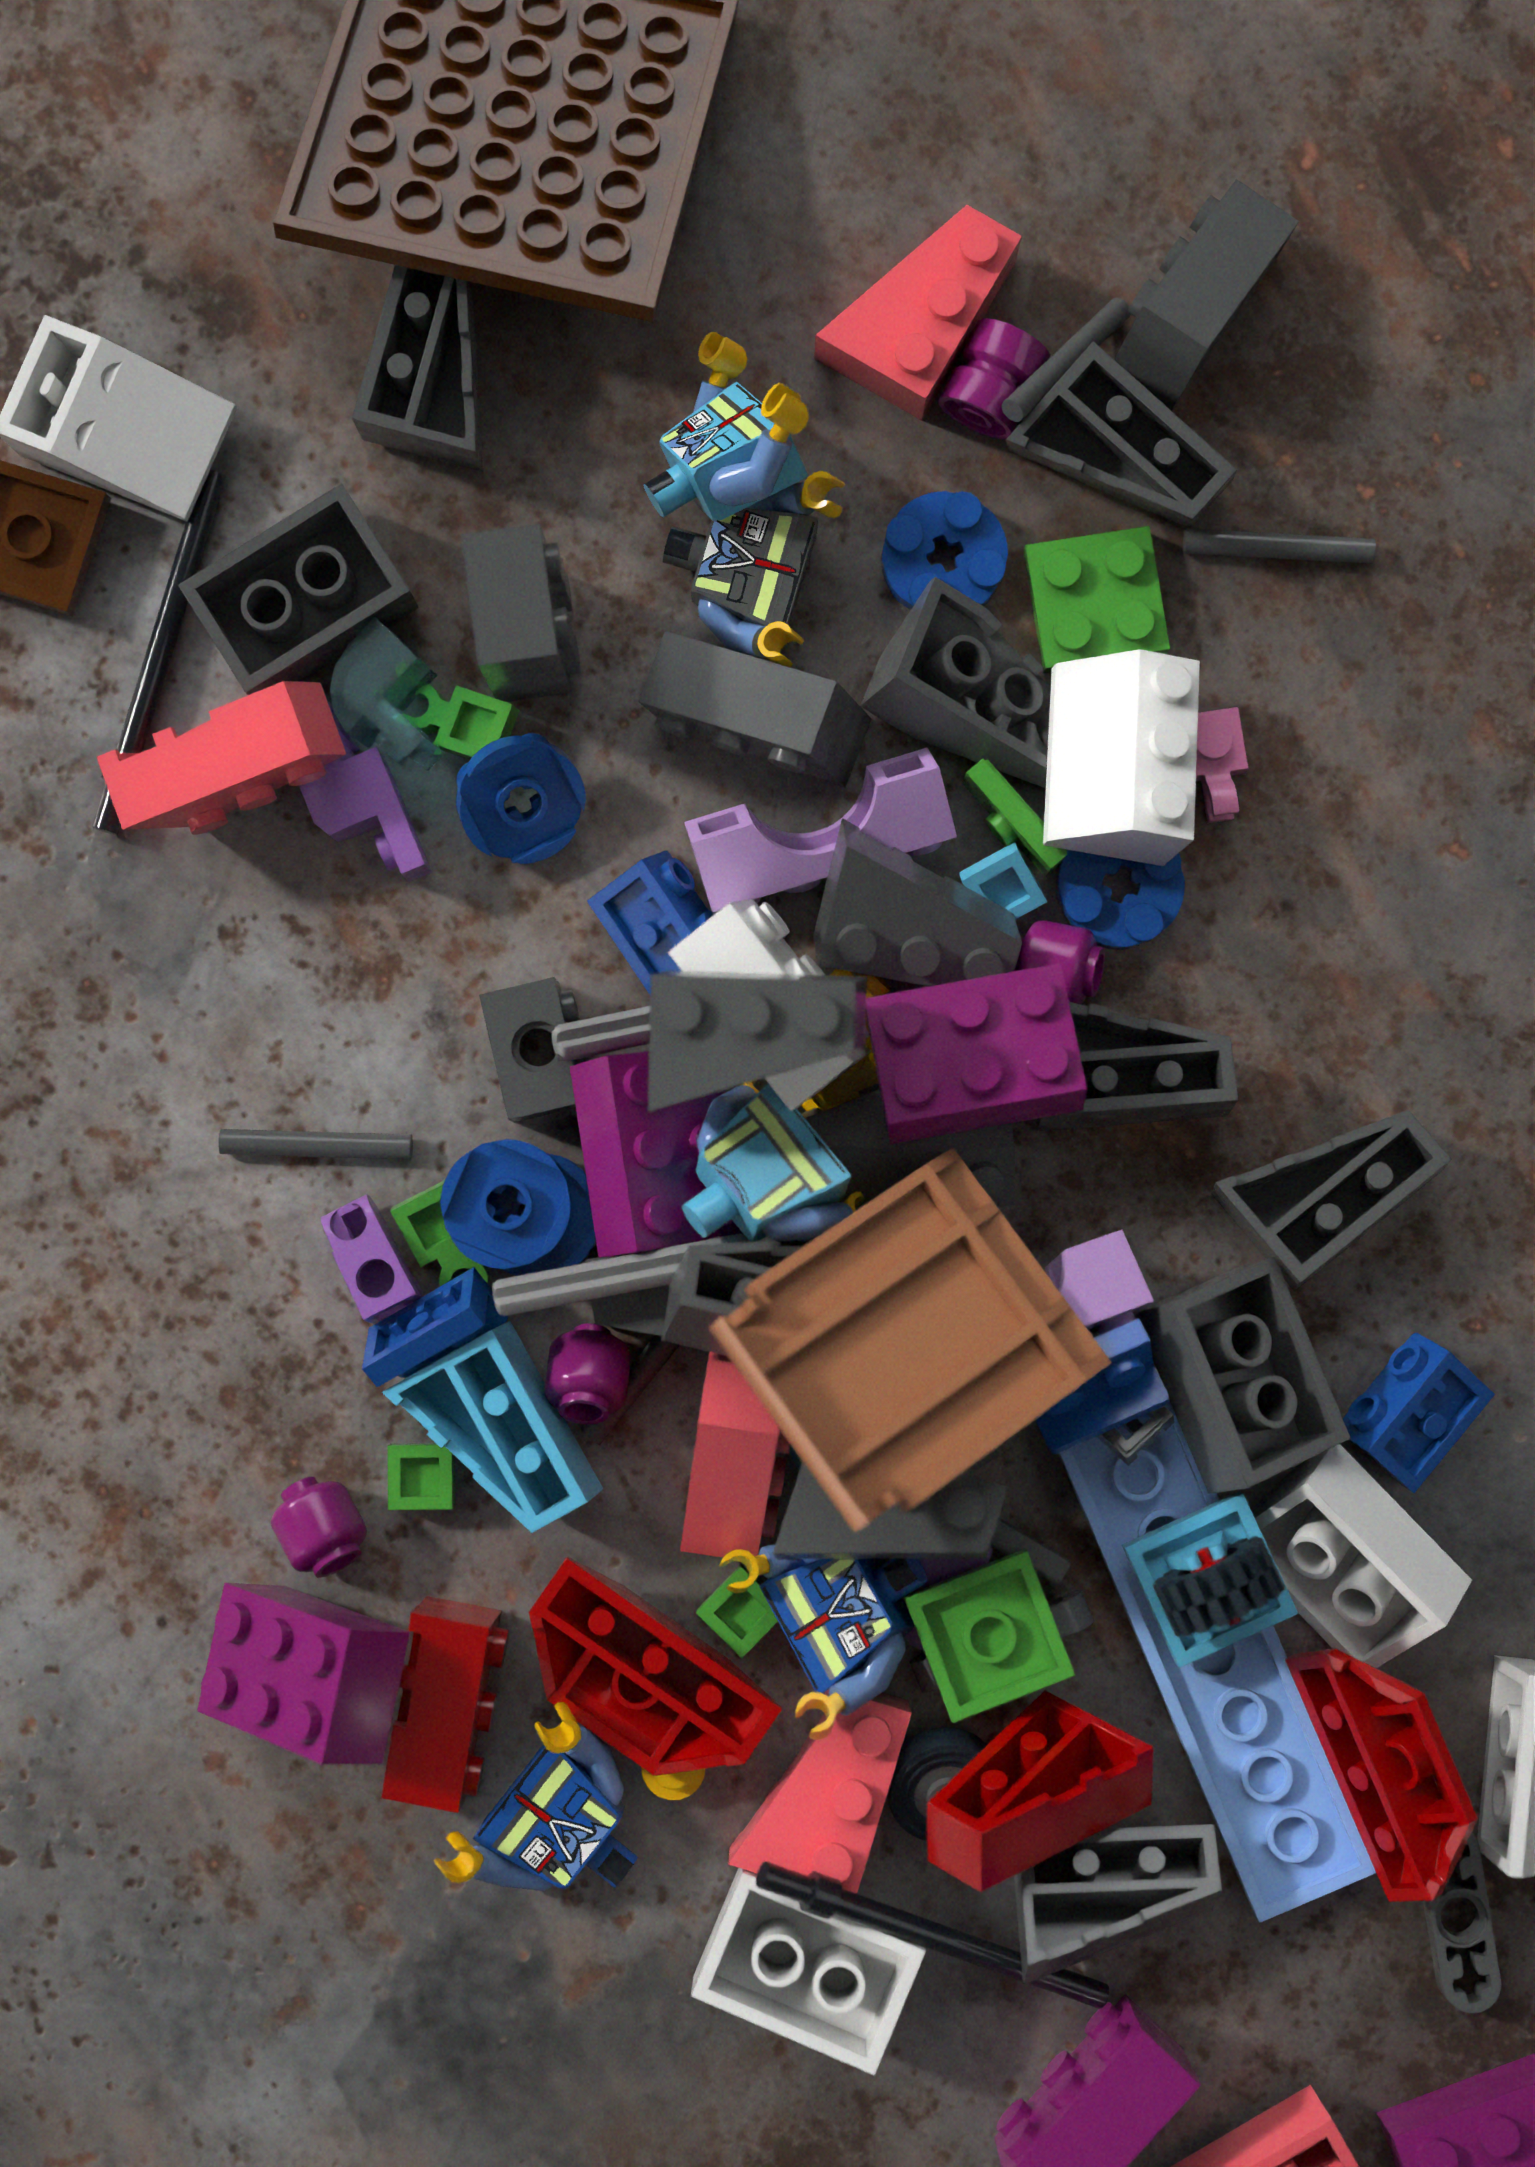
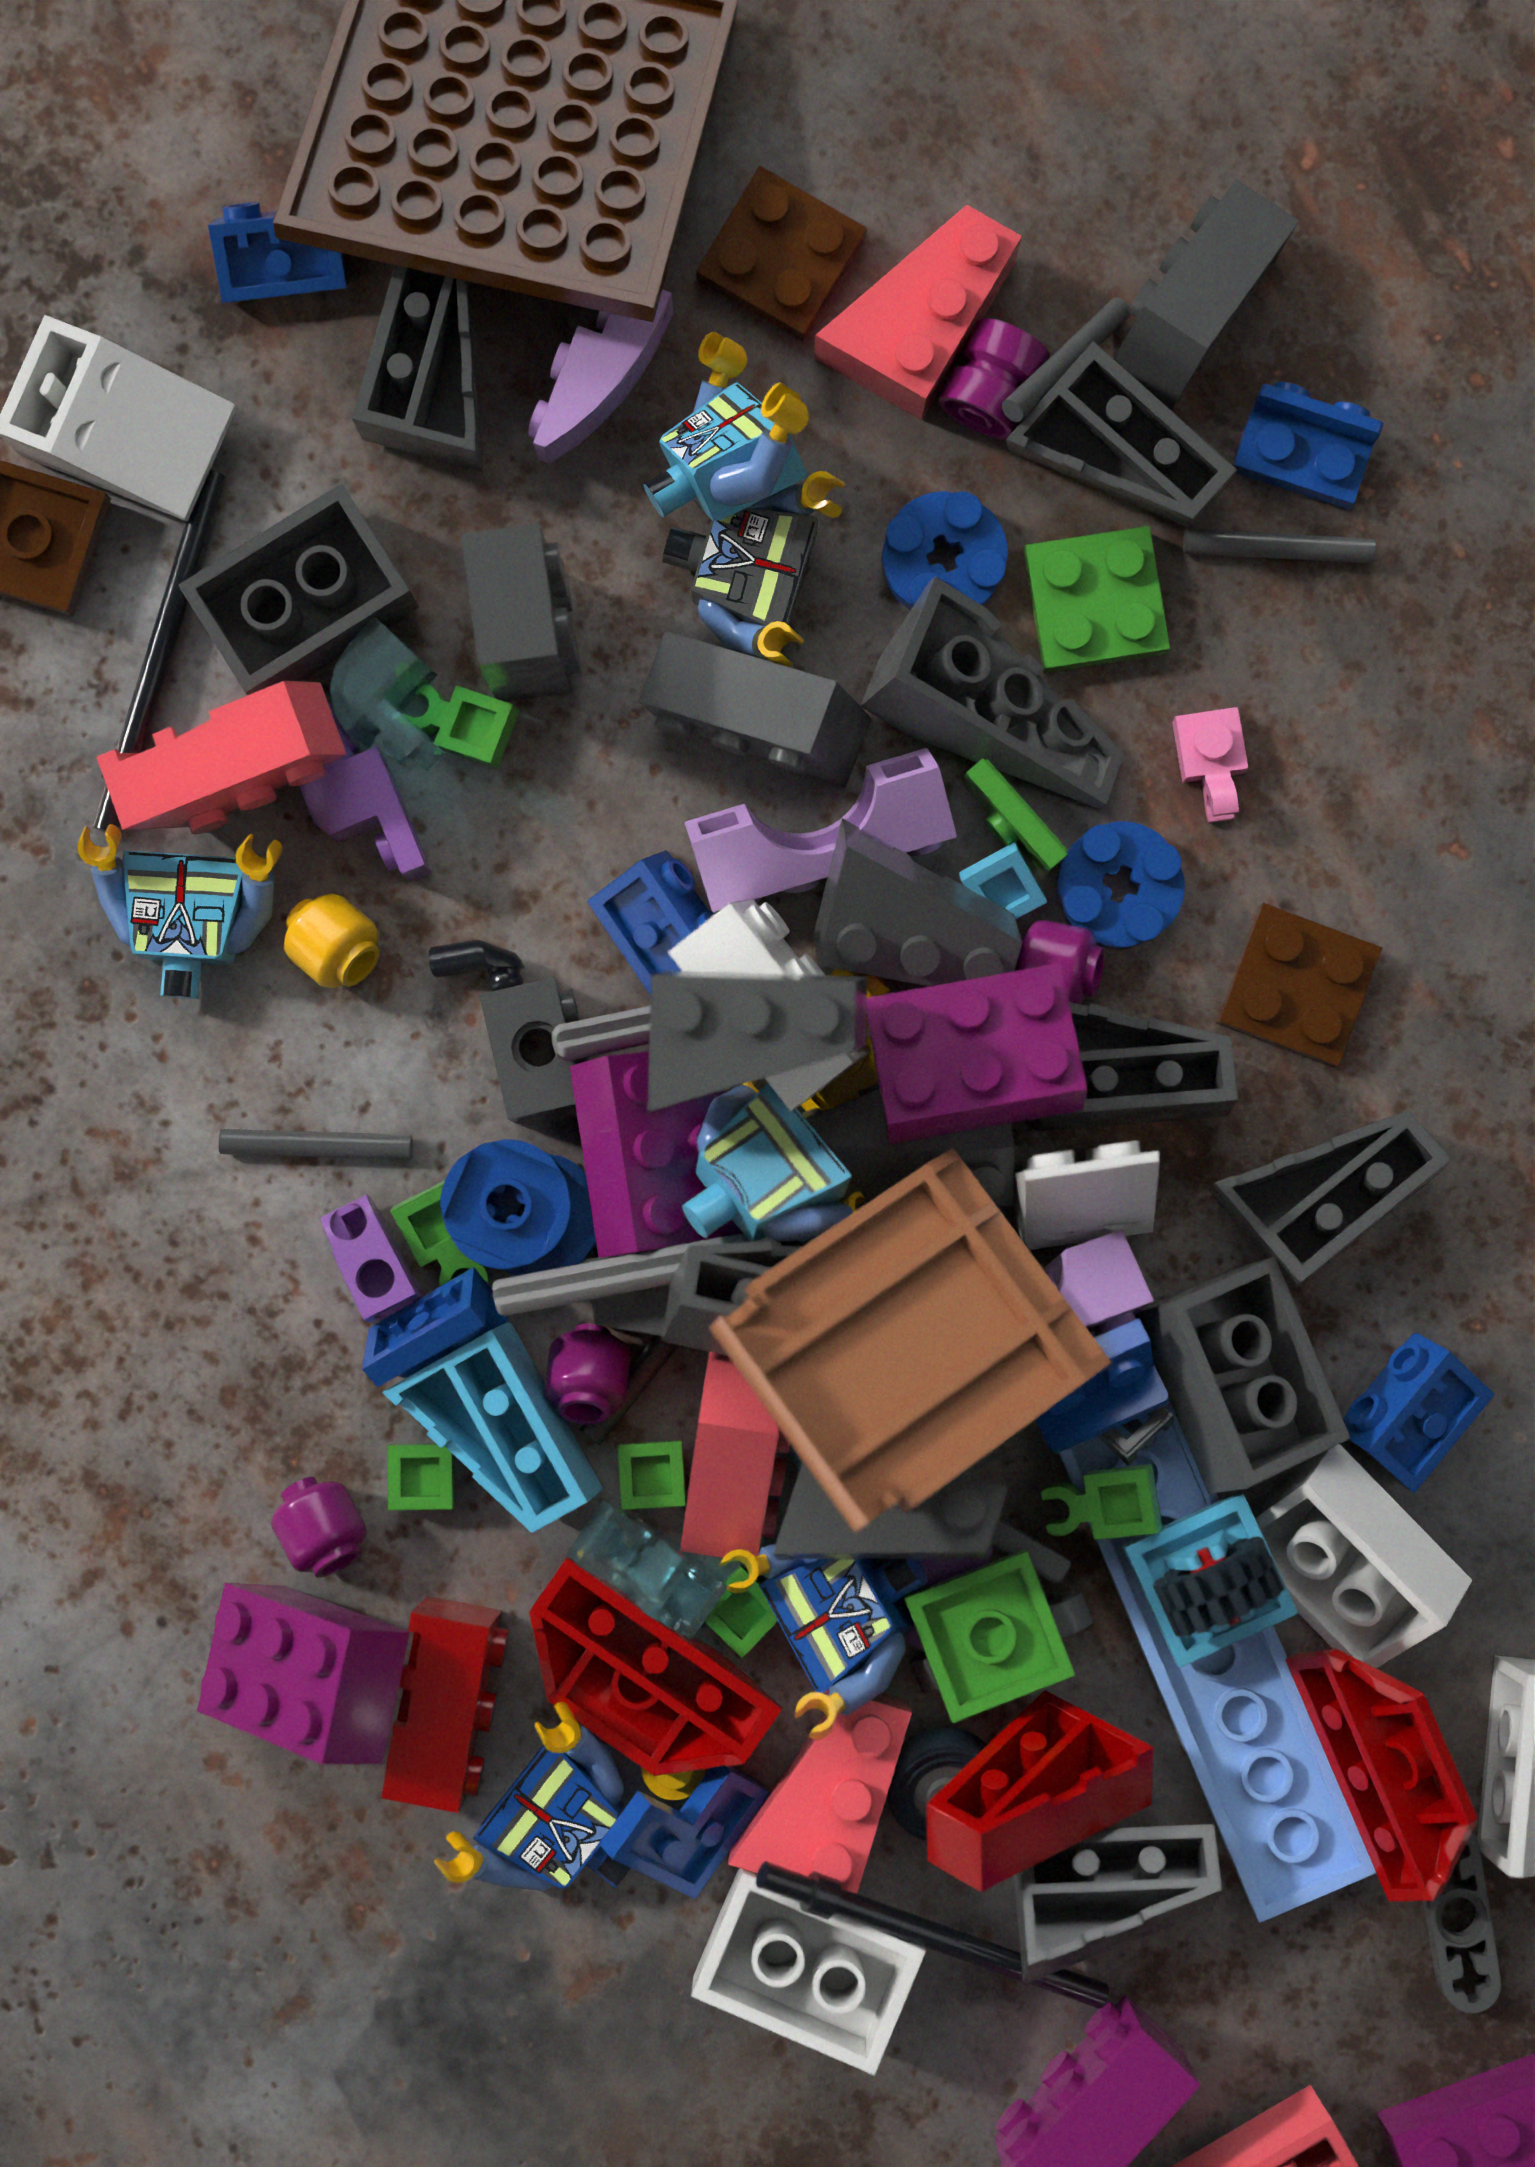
blue plate [456,733,586,864] -> none
white slope [1043,649,1200,866] -> none
none -> torso [77,824,283,1000]
none -> blue bracket [208,202,349,303]
none -> yellow head [284,893,380,988]
none -> black arm [428,940,524,992]
none -> lavender slope [528,289,674,464]
none -> clear light blue brick [566,1500,728,1640]
none -> blue plate [599,1765,770,1899]
none -> bright green plate [617,1440,687,1510]
none -> reddish brown plate [696,165,867,341]
none -> white slope [1012,1141,1160,1250]
none -> bright green plate [1041,1464,1162,1540]
none -> reddish brown plate [1216,903,1383,1068]
none -> blue bracket [1232,382,1384,510]

